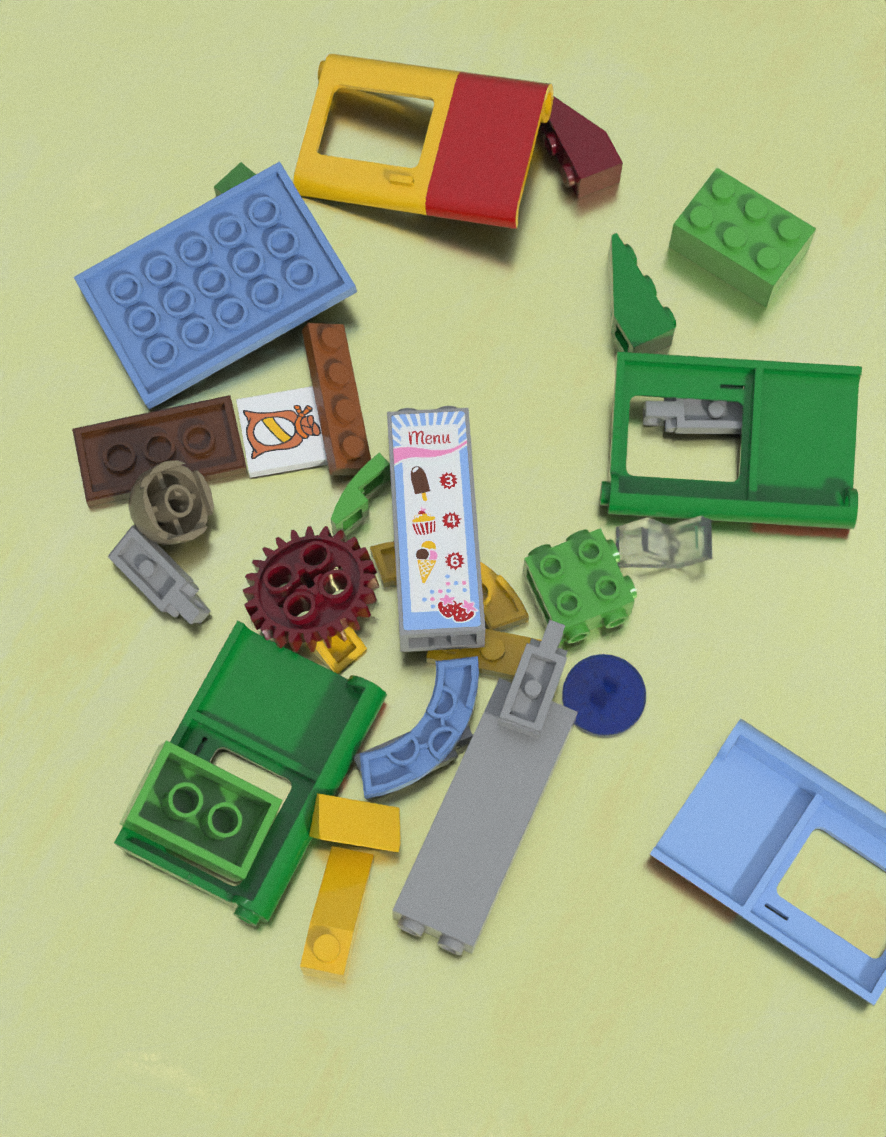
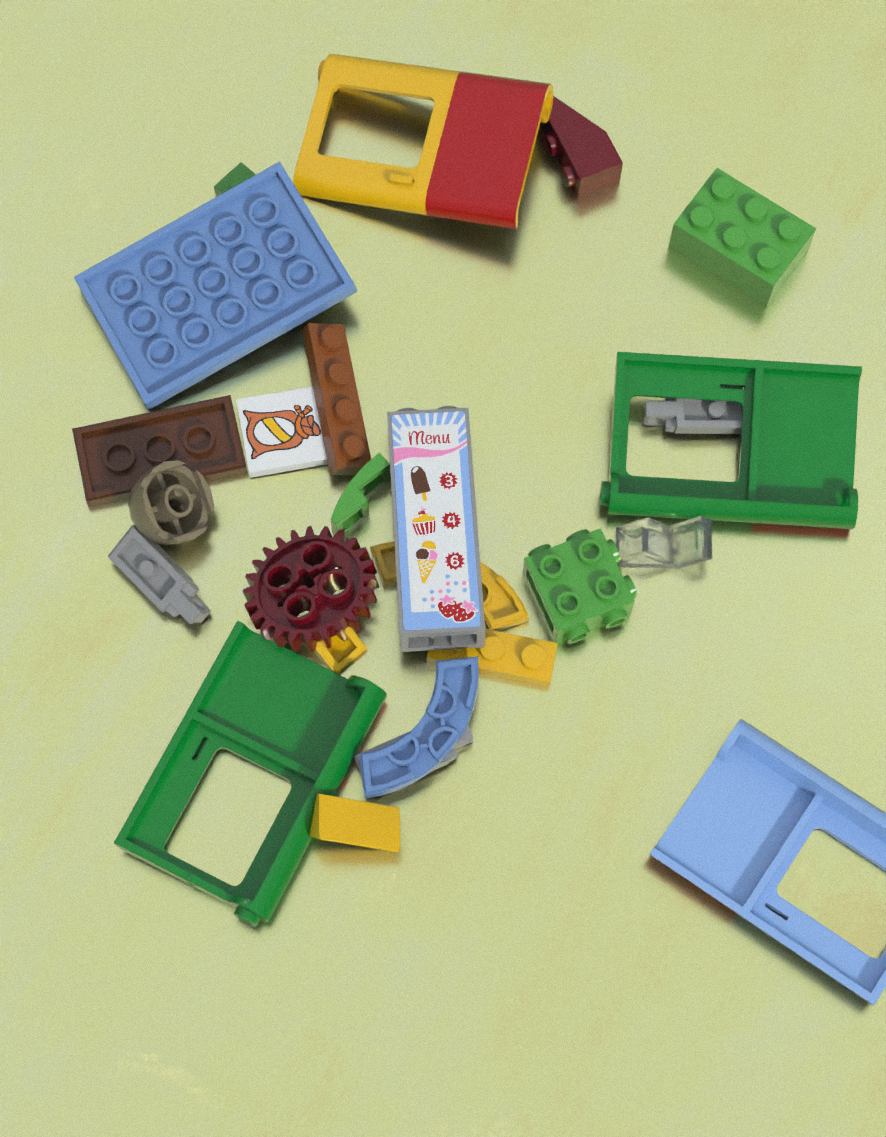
bright green brick [119,740,283,882] -> none
yellow slope [300,846,374,984] -> none
light grey brick [392,678,578,955] -> none
light grey hinge [497,620,568,739] -> none
clear blue piece [562,654,646,737] -> none
green slope [608,233,677,354] -> none

